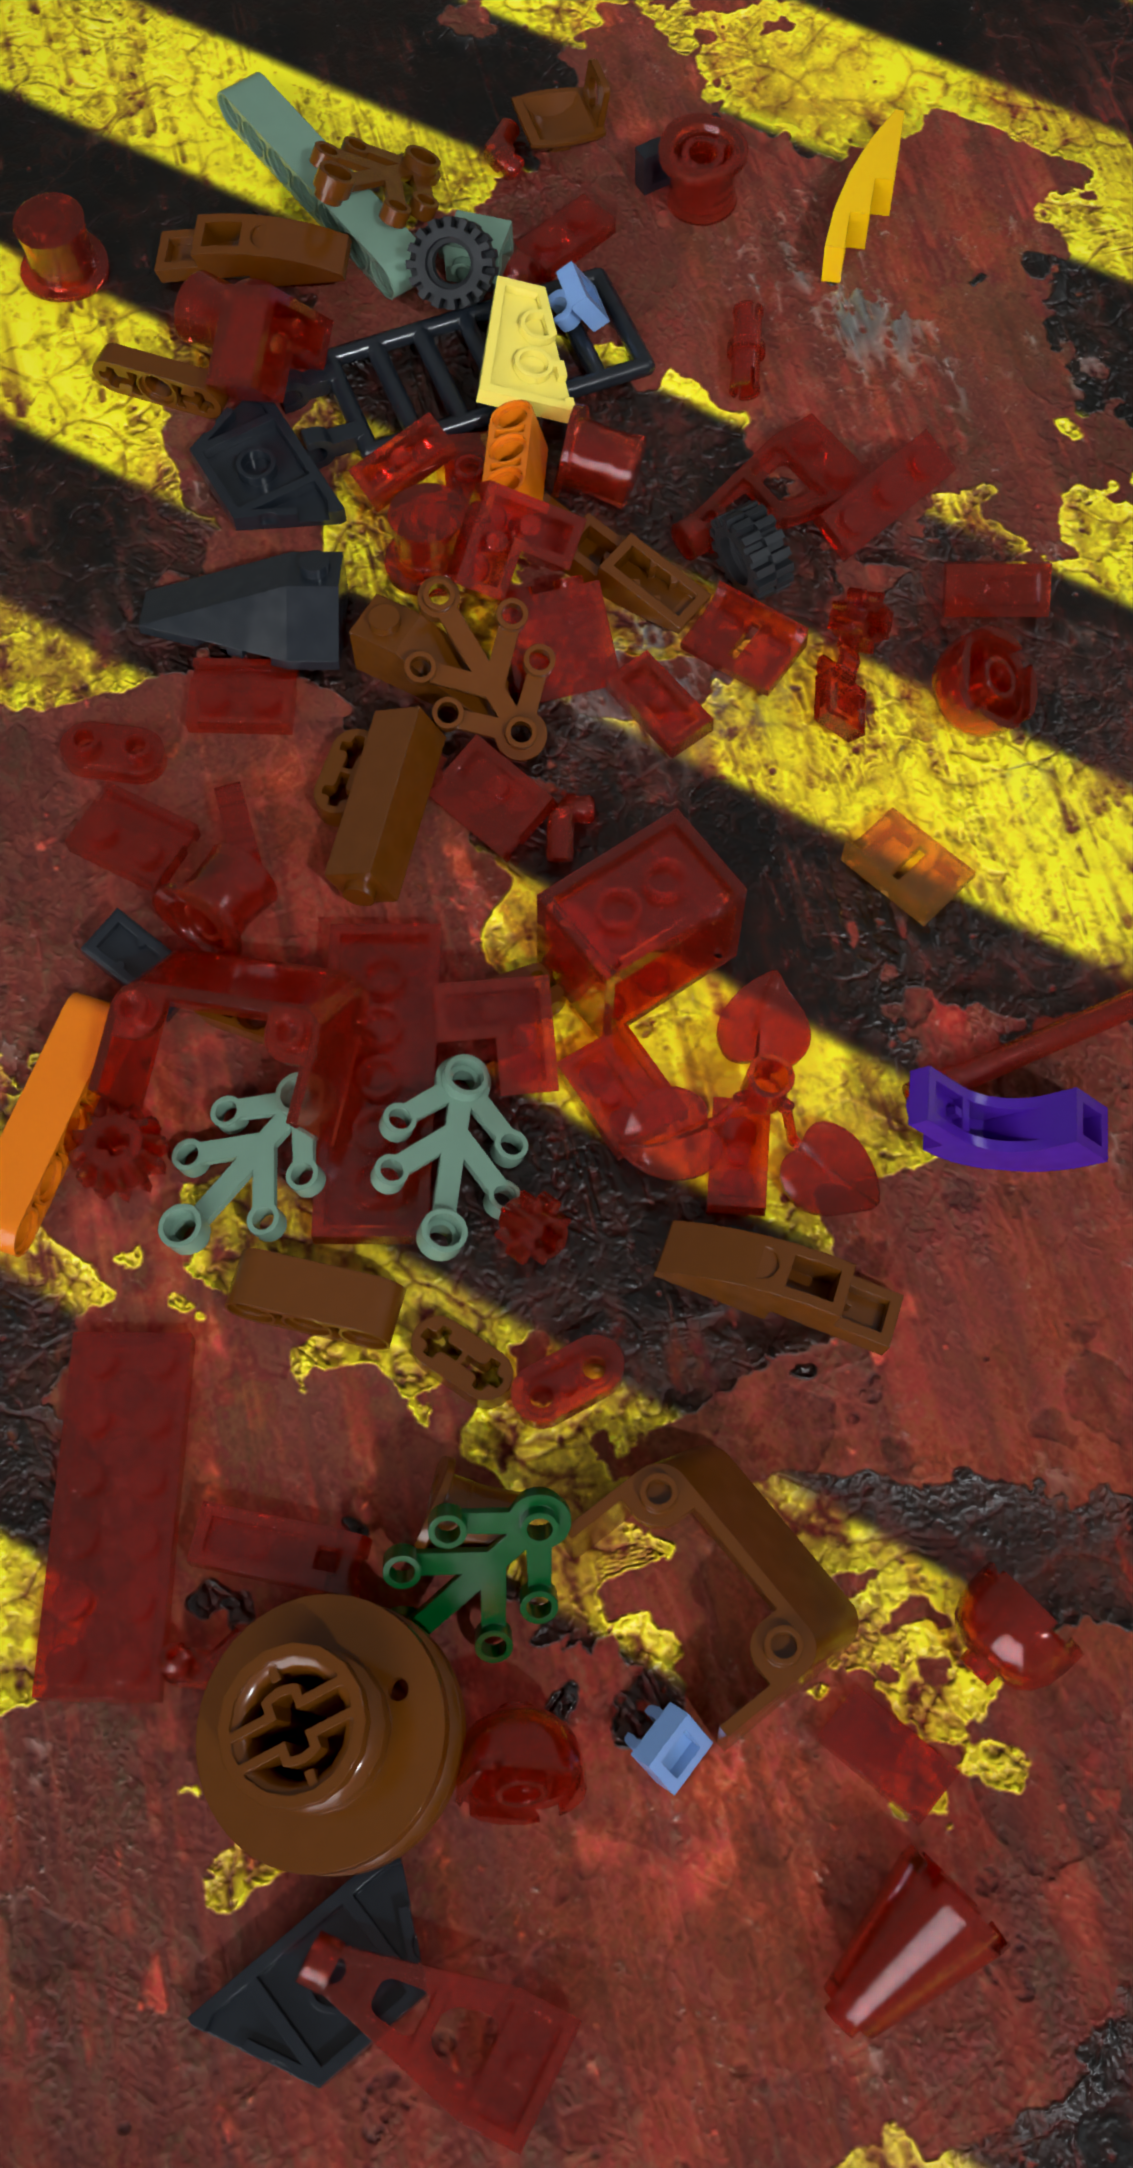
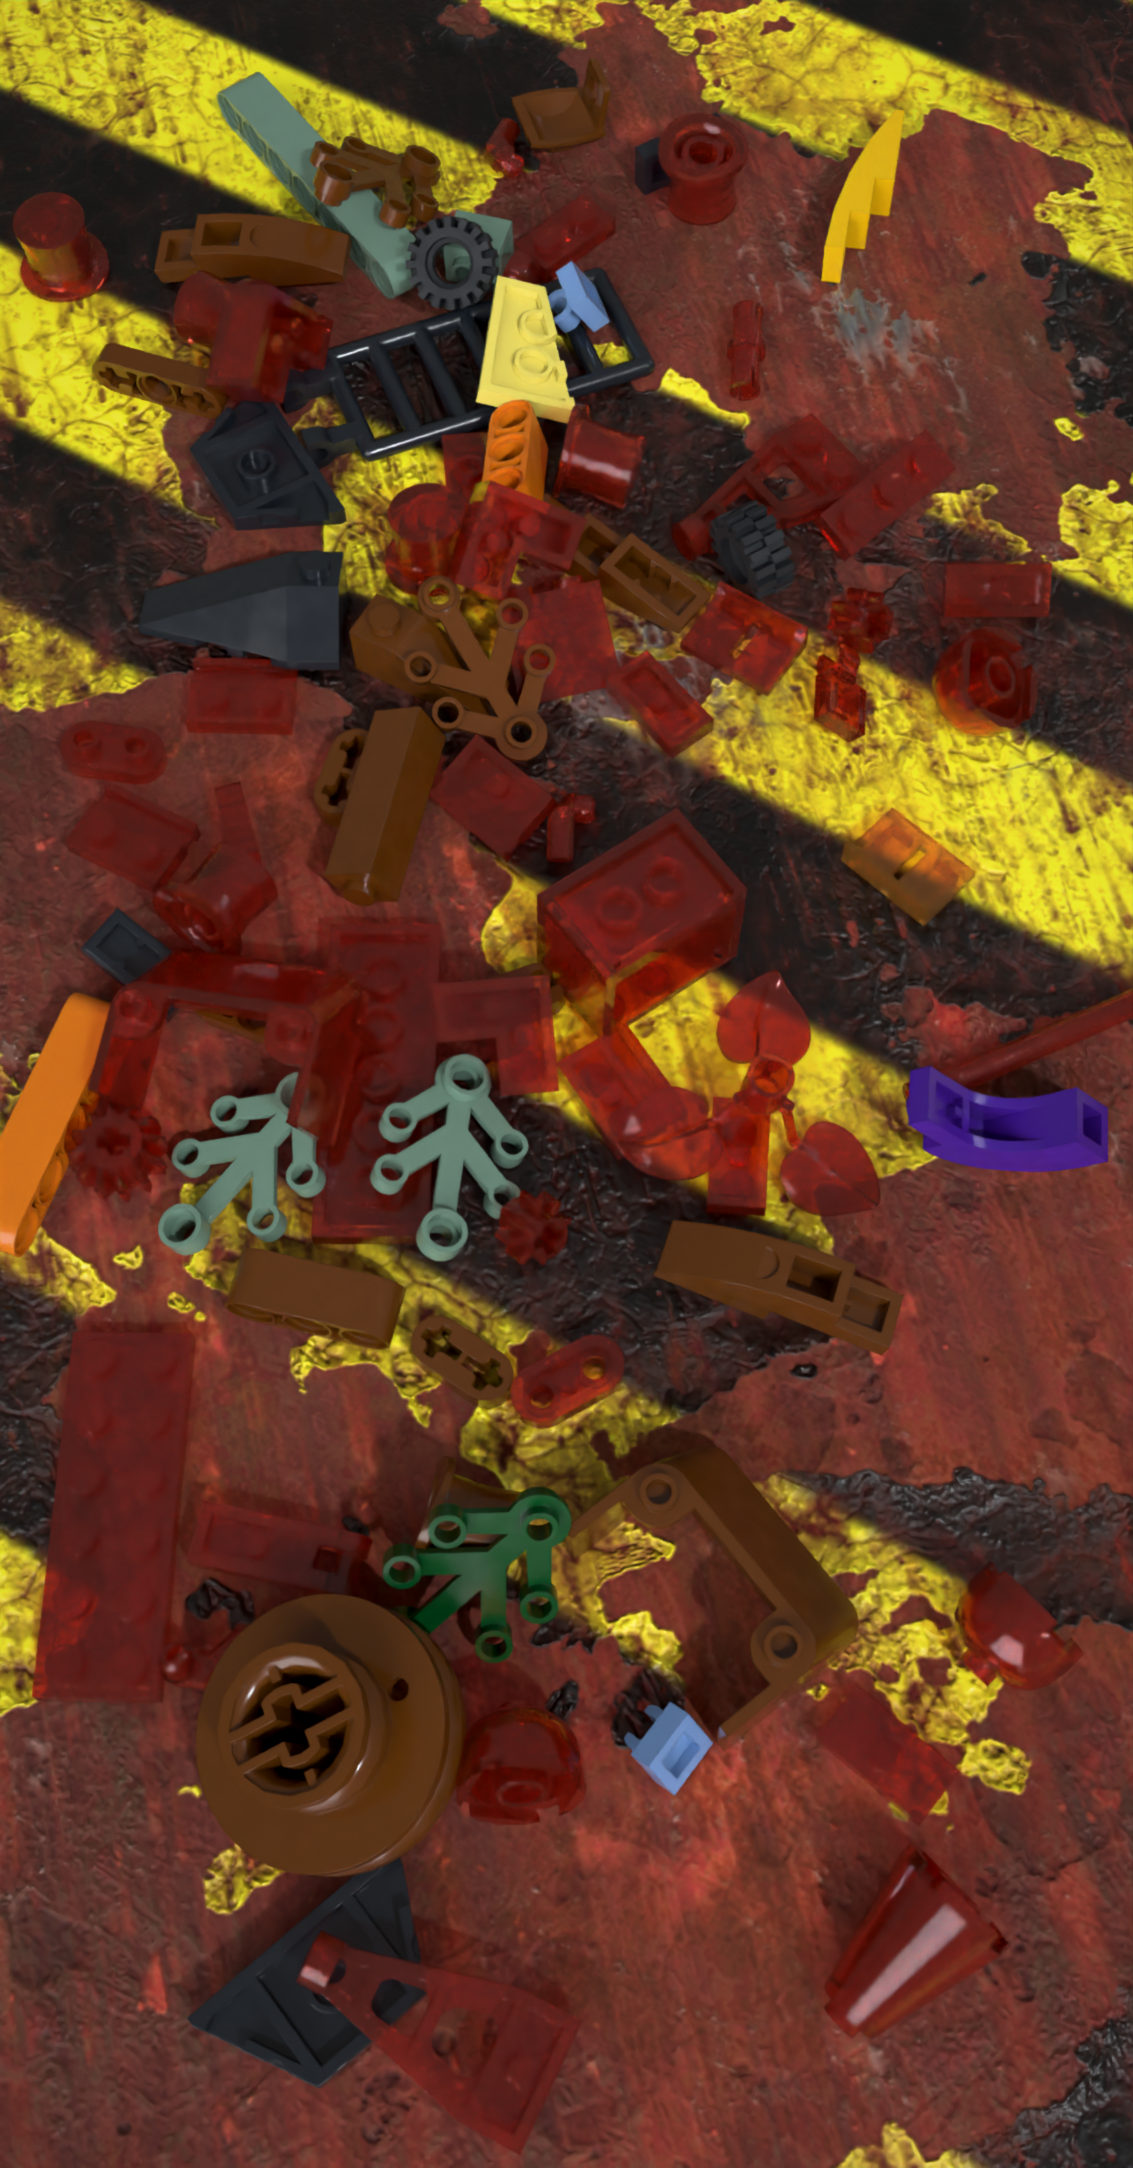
clear red plate [348,412,459,512] -> none

